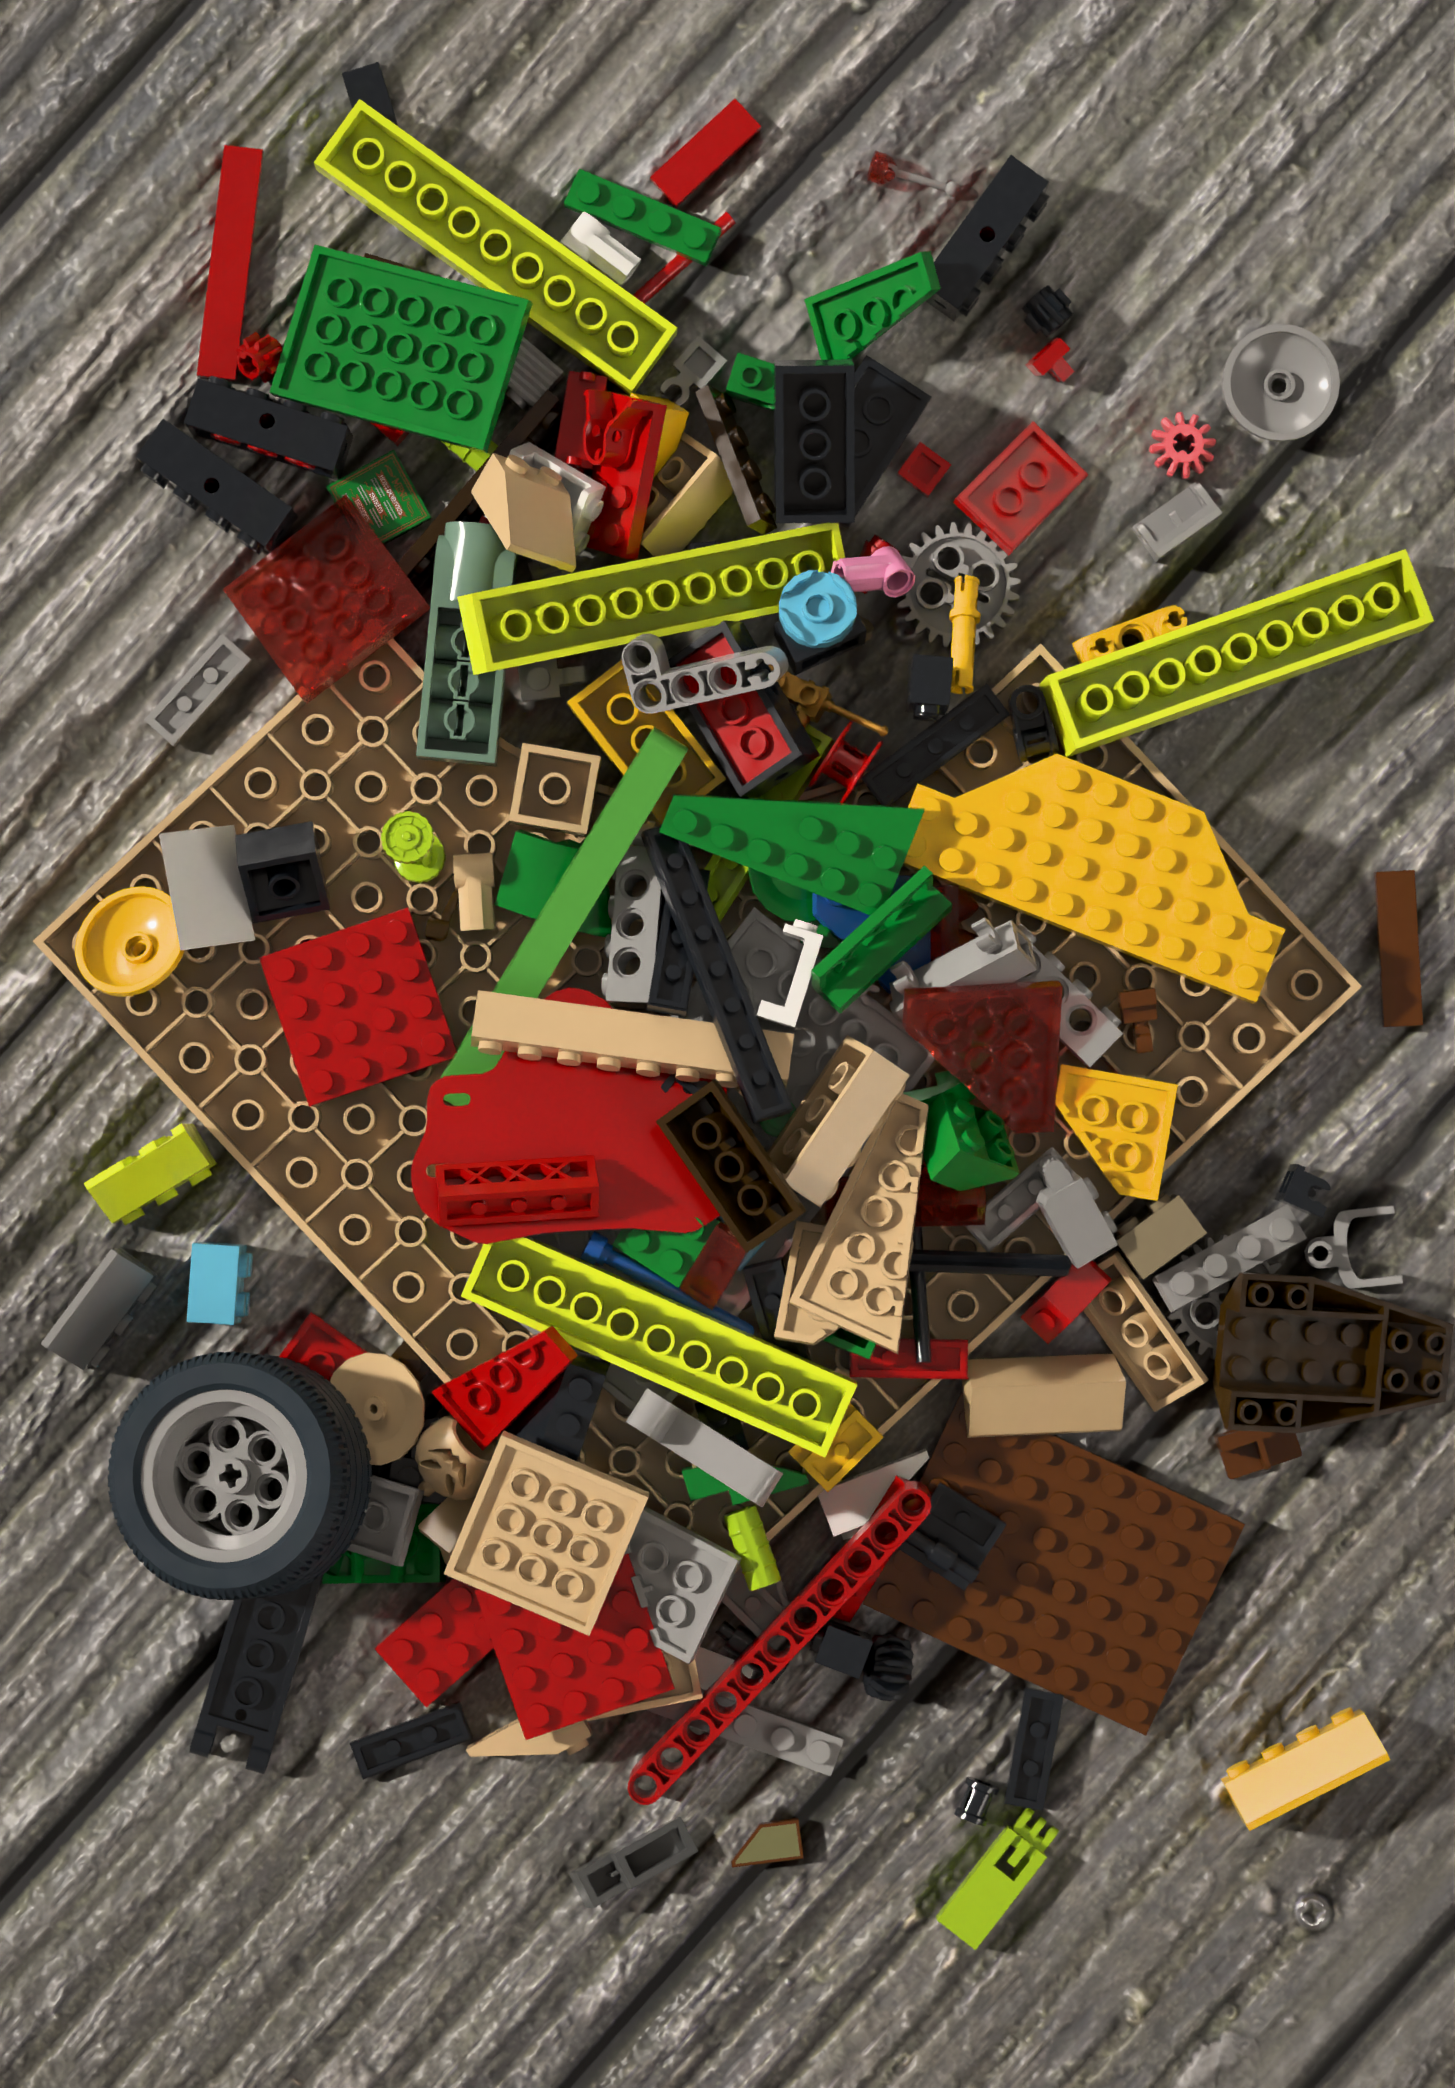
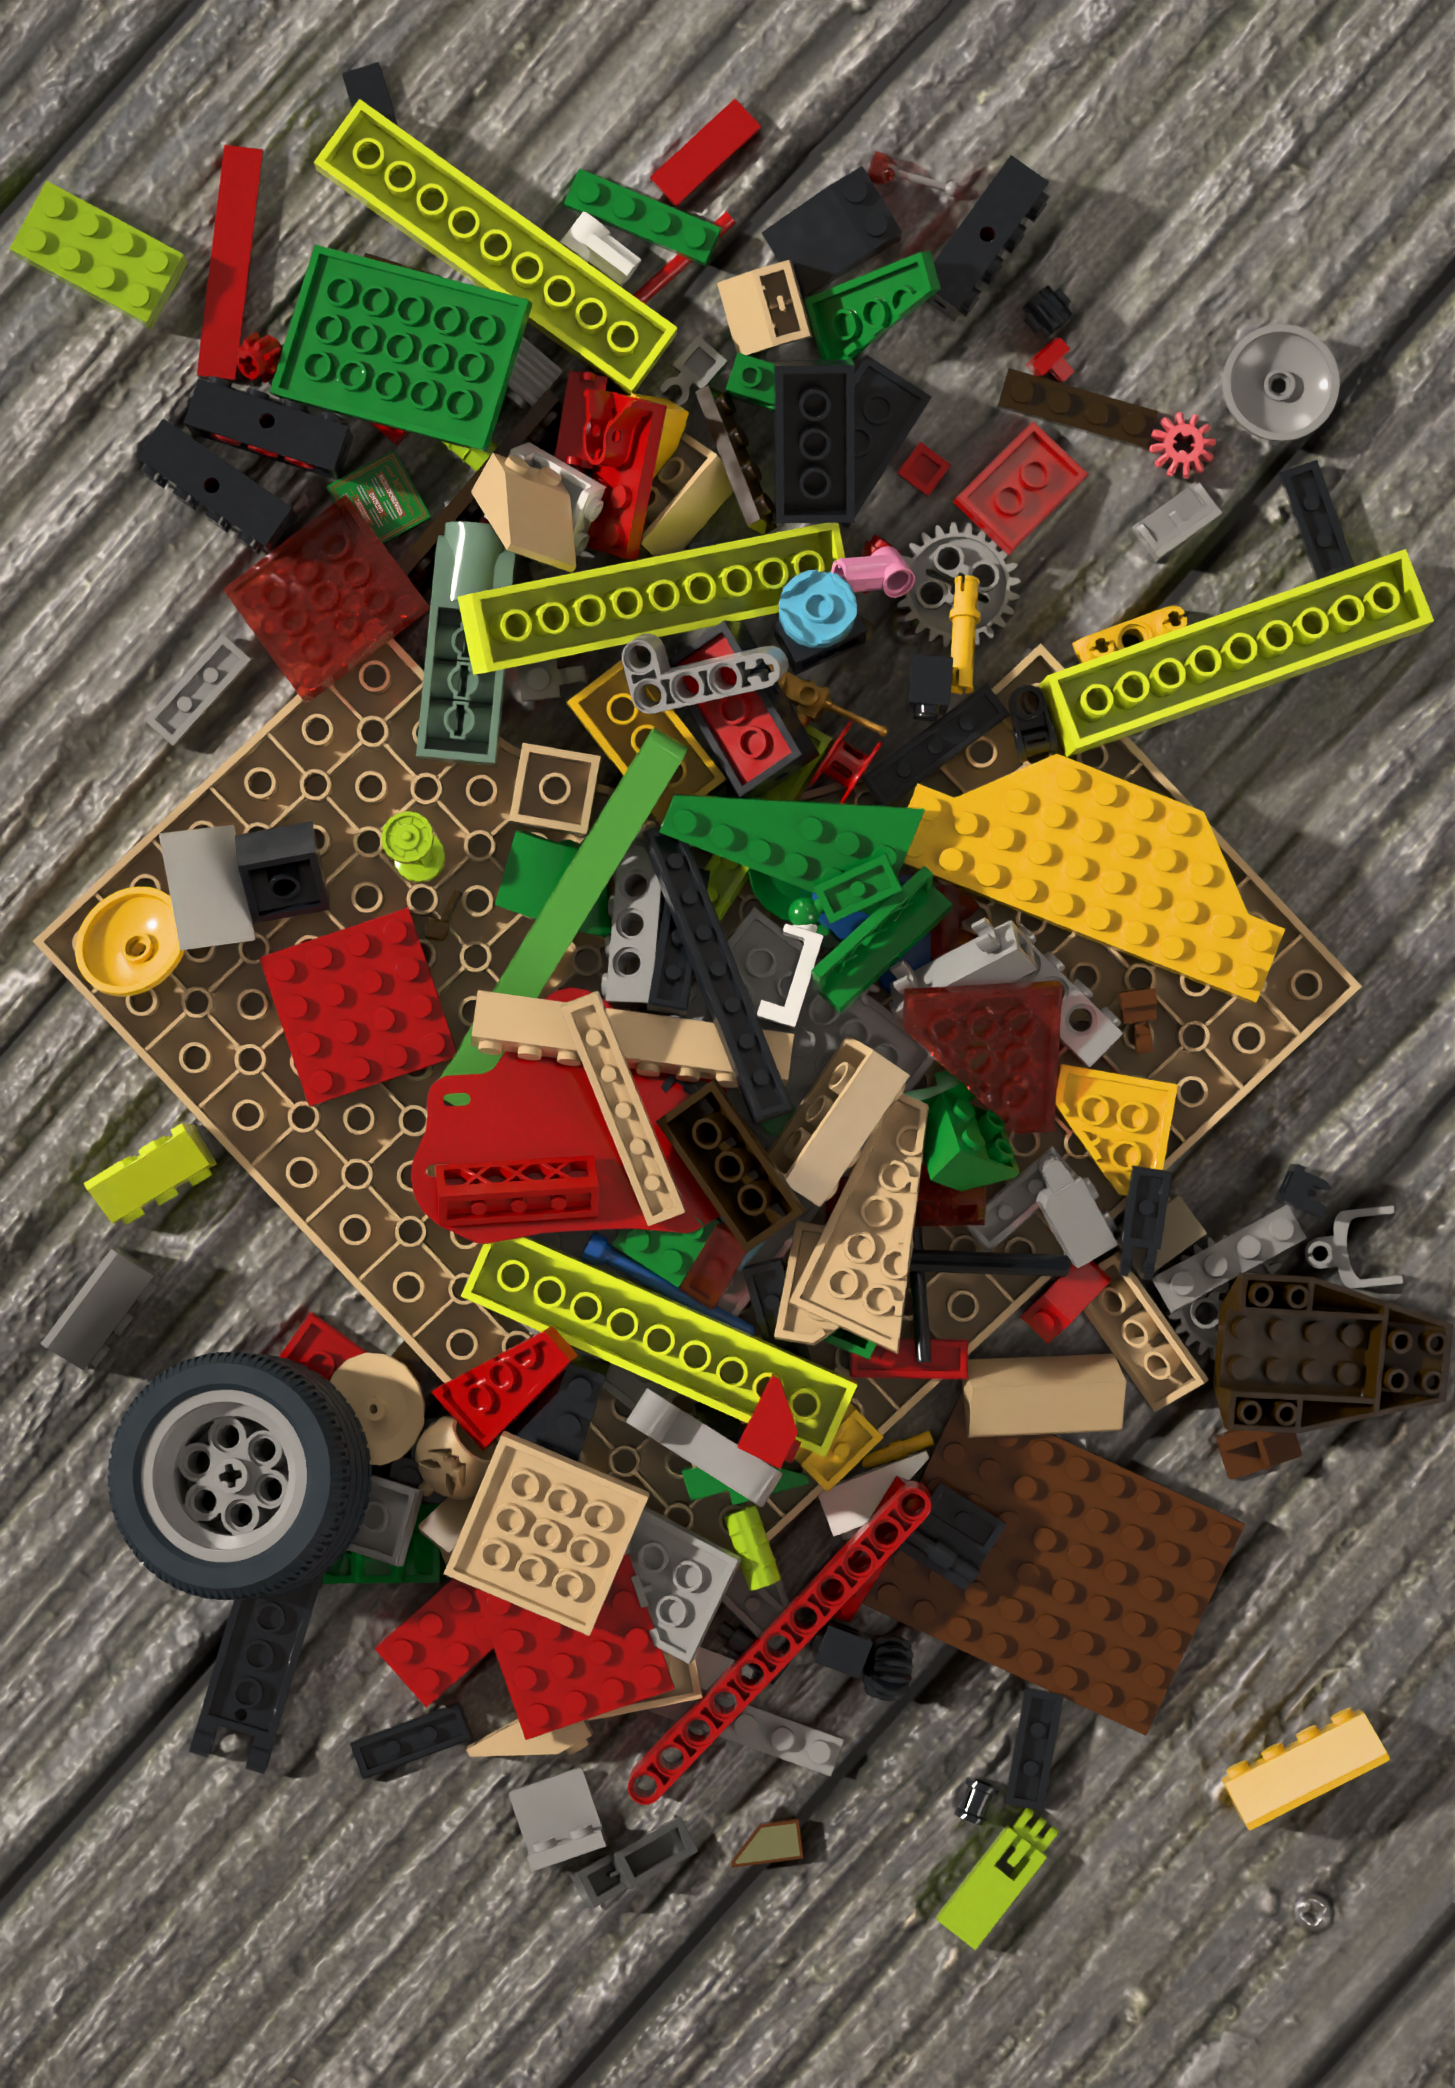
medium azure brick [187,1242,253,1325] -> none
tan piece [453,853,495,931] -> none
reddish brown tile [1374,870,1423,1027] -> none
none -> lime brick [9,180,188,330]
none -> light grey bracket [509,1767,607,1872]
none -> tan plate [560,991,686,1226]
none -> tan slope [717,260,813,356]
none -> red slope [737,1373,801,1469]
none -> black slope [762,166,902,299]
none -> green plate [788,853,903,925]
none -> yellow piece [862,1430,935,1468]
none -> dark brown plate [997,368,1158,450]
none -> black hinge [1119,1166,1172,1280]
none -> black plate [1279,460,1355,580]

